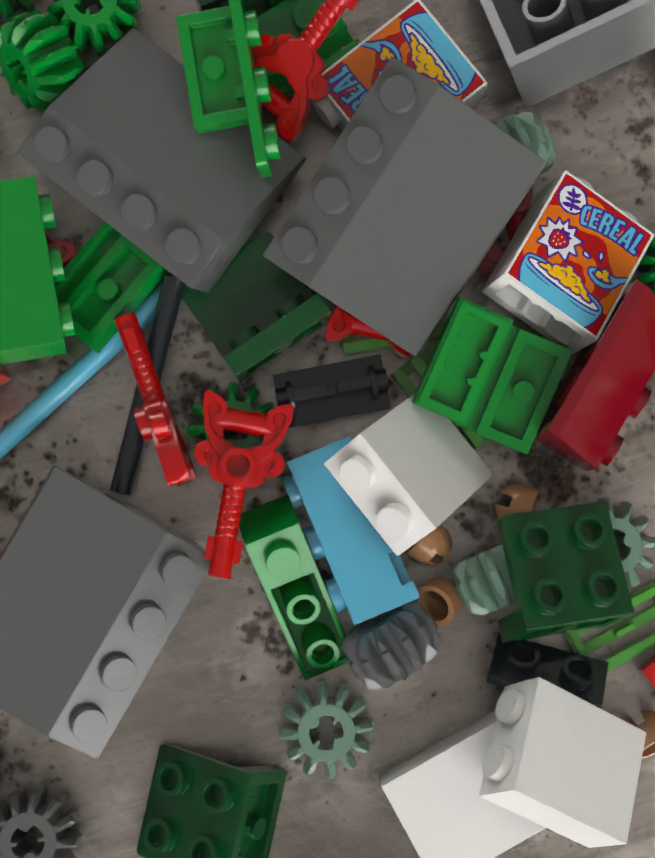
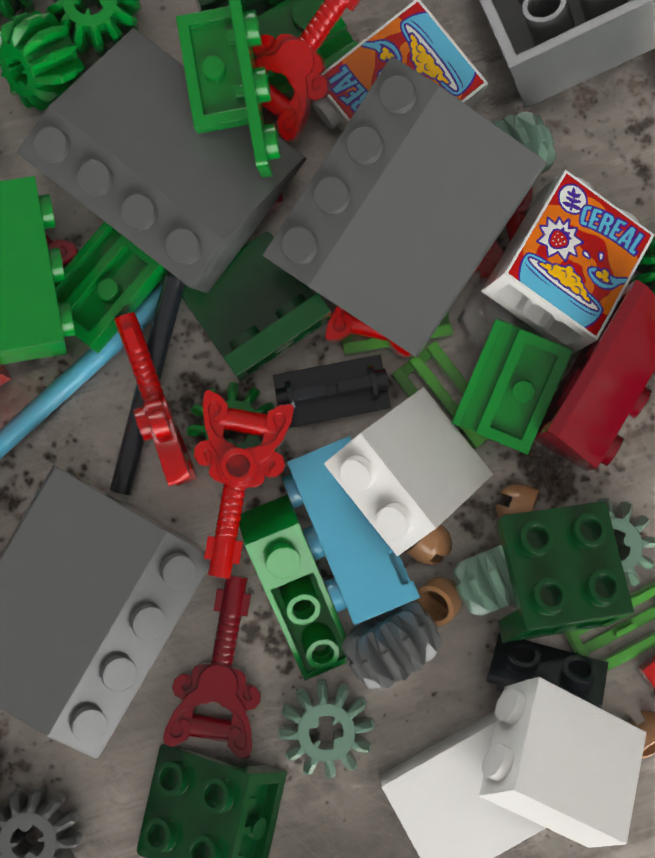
green plate [411,296,513,426] -> none
none -> dark red piece [163,575,261,759]

